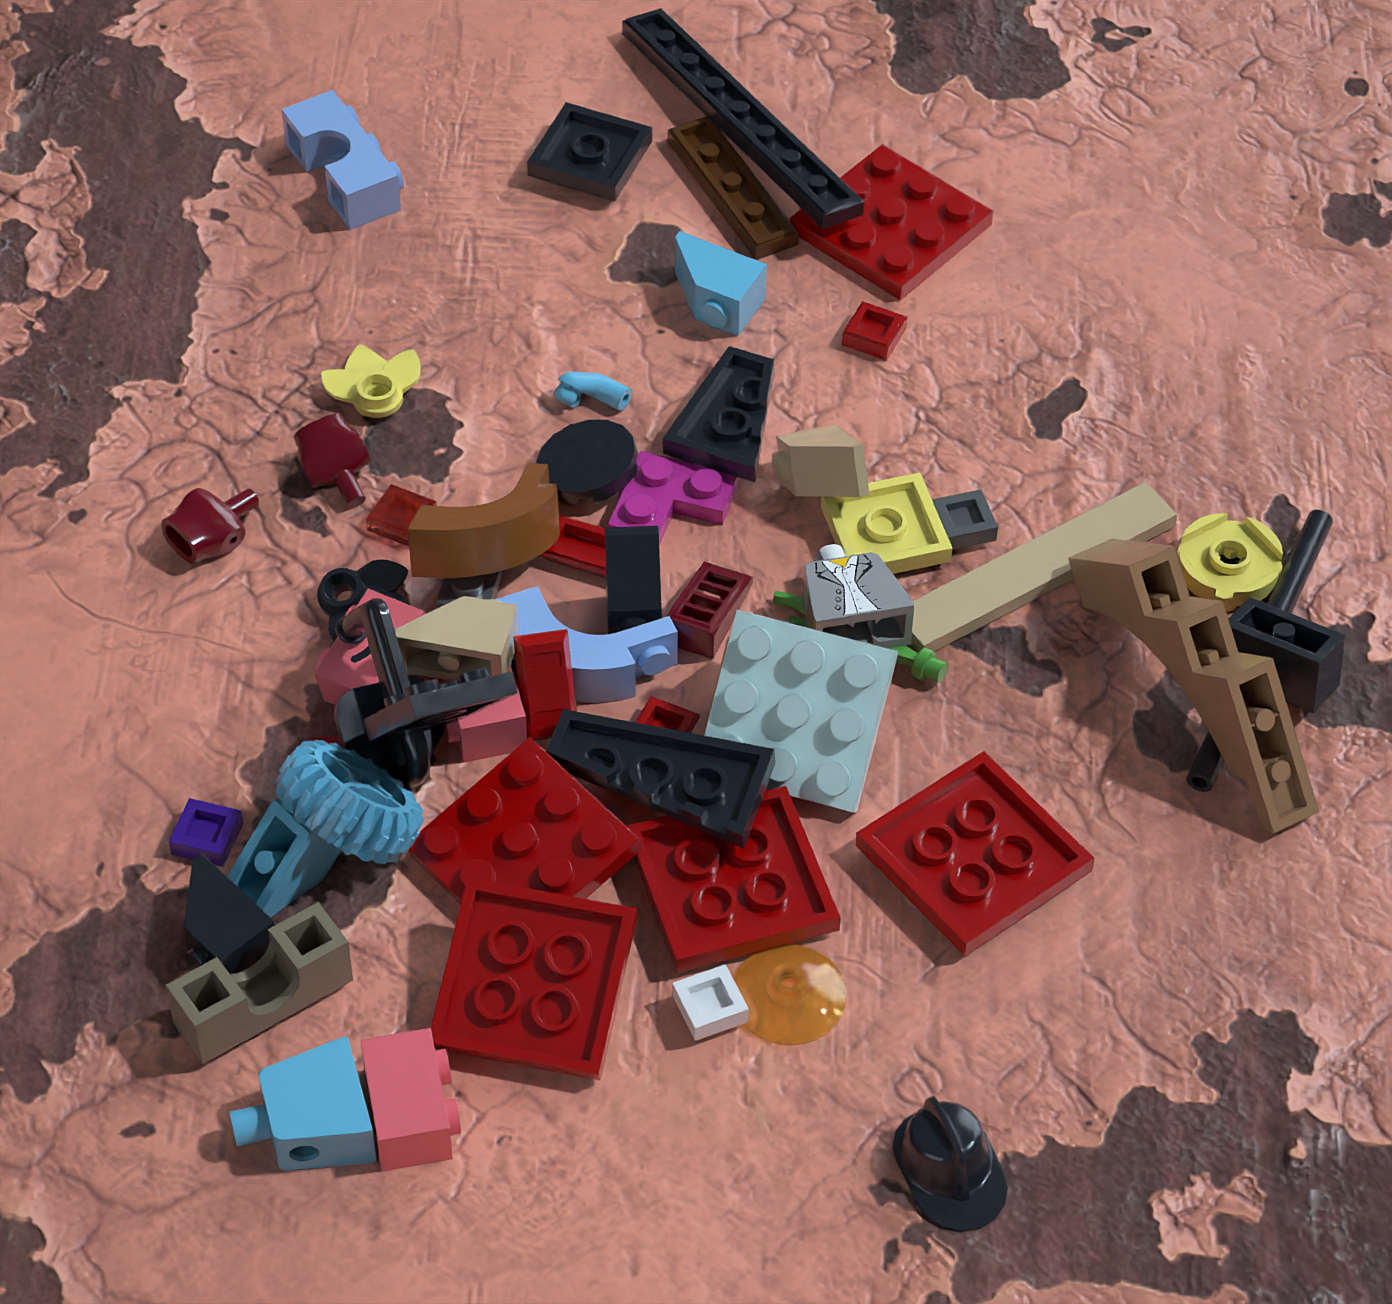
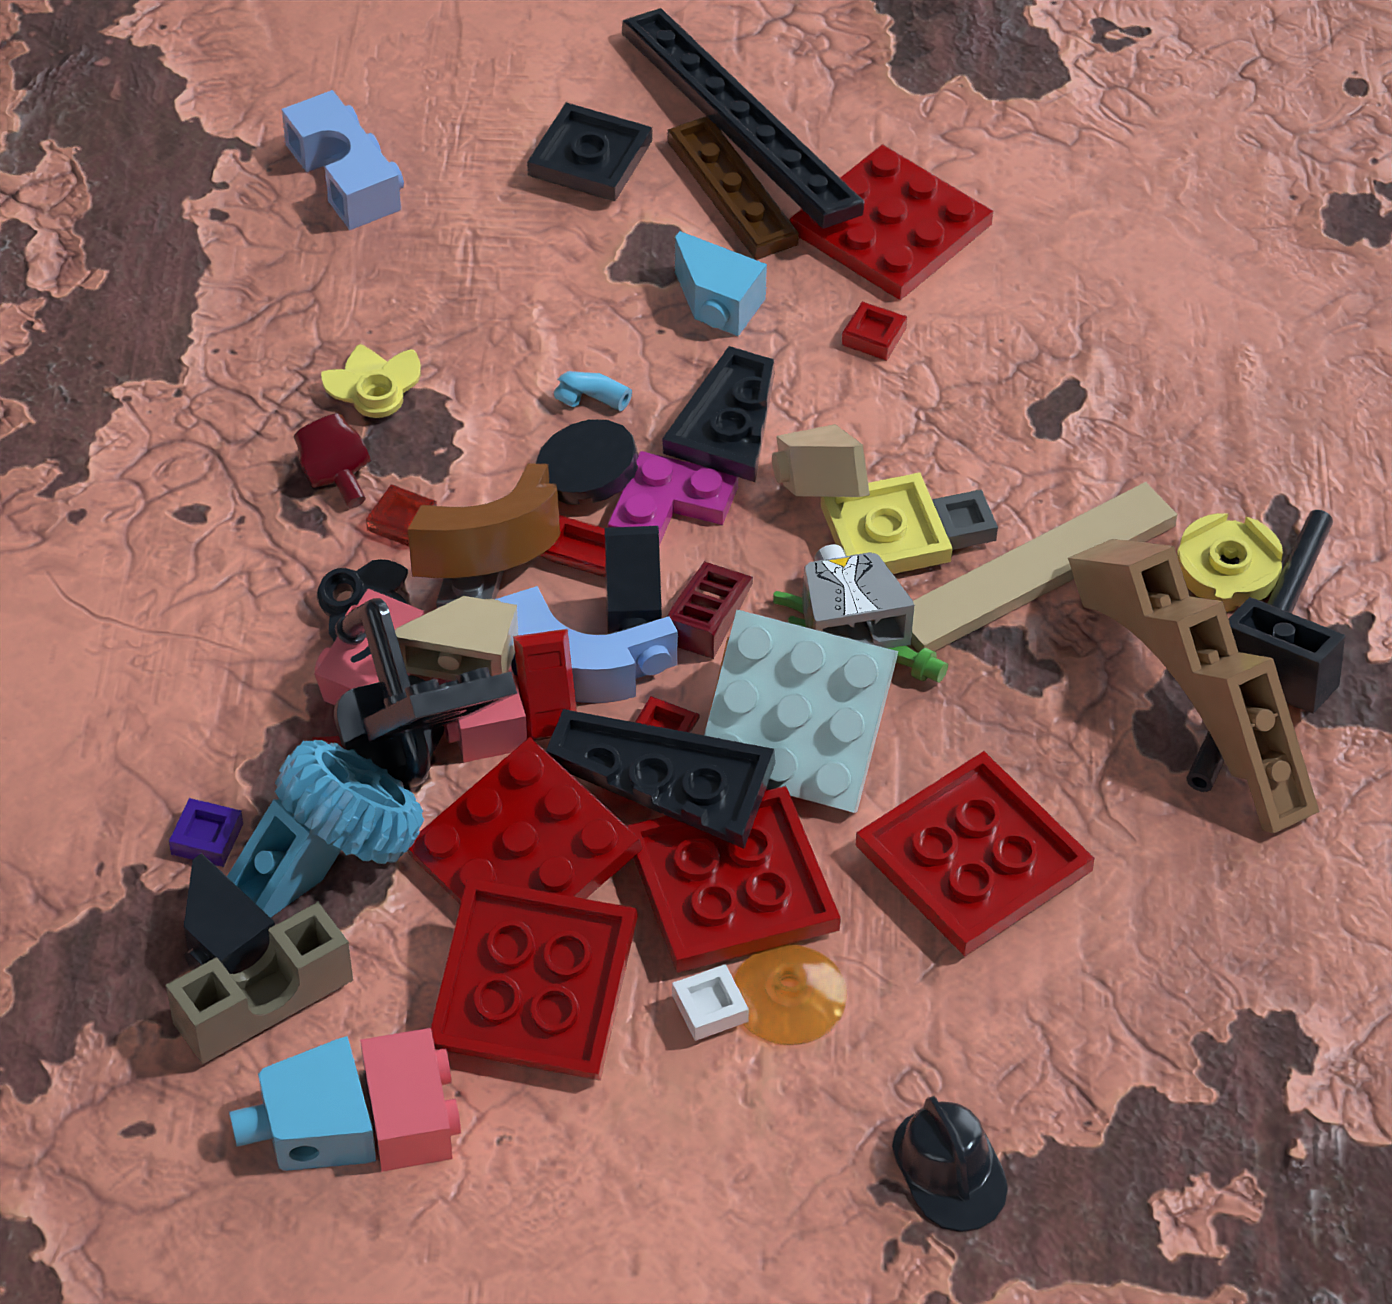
dark red piece [161,488,259,564] -> none

